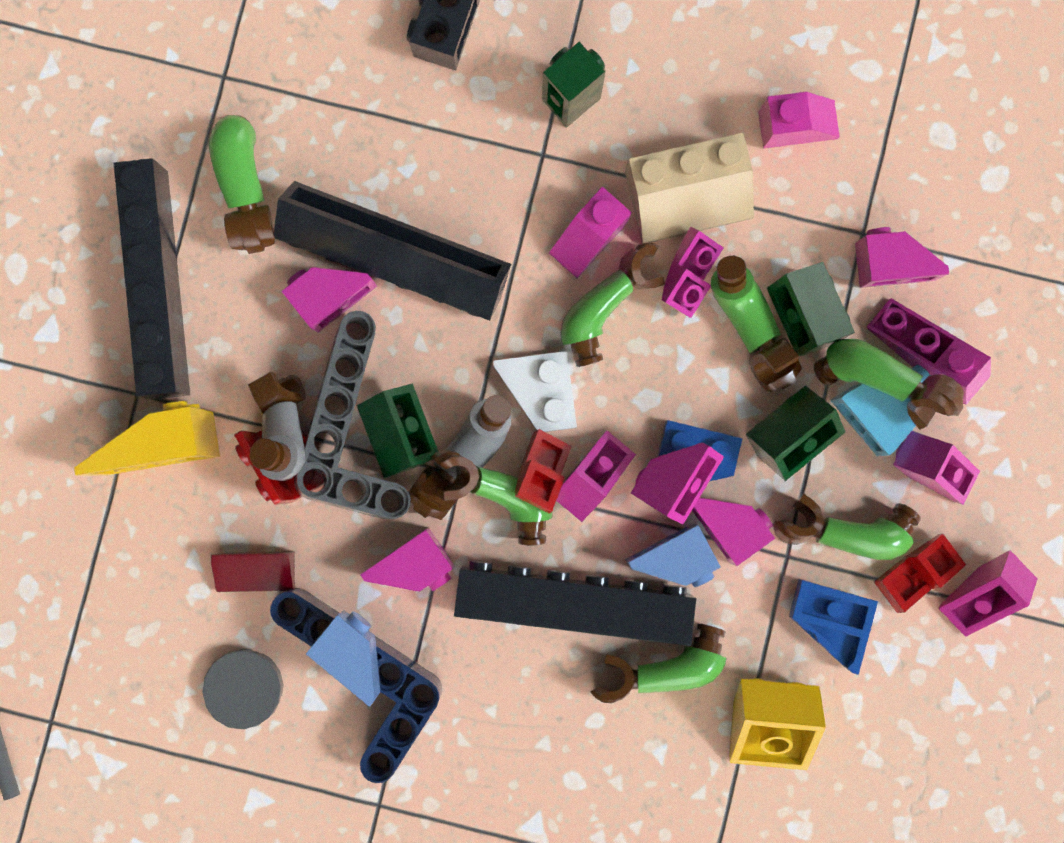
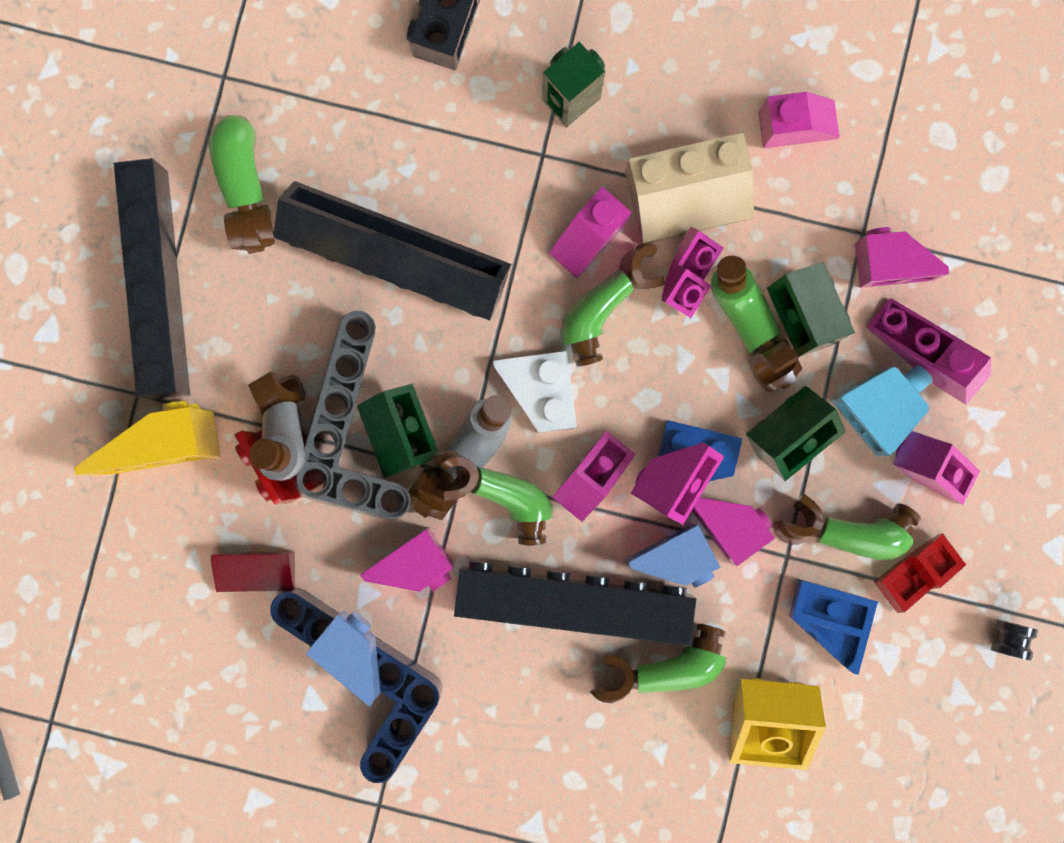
dark grey tile [202,648,284,730] -> none
dark pink slope [281,267,377,333] -> none
red slope [515,429,572,513] -> none
piece [814,339,964,430] -> none
dark pink slope [939,550,1038,637] -> none
none -> black wheel [991,619,1038,661]

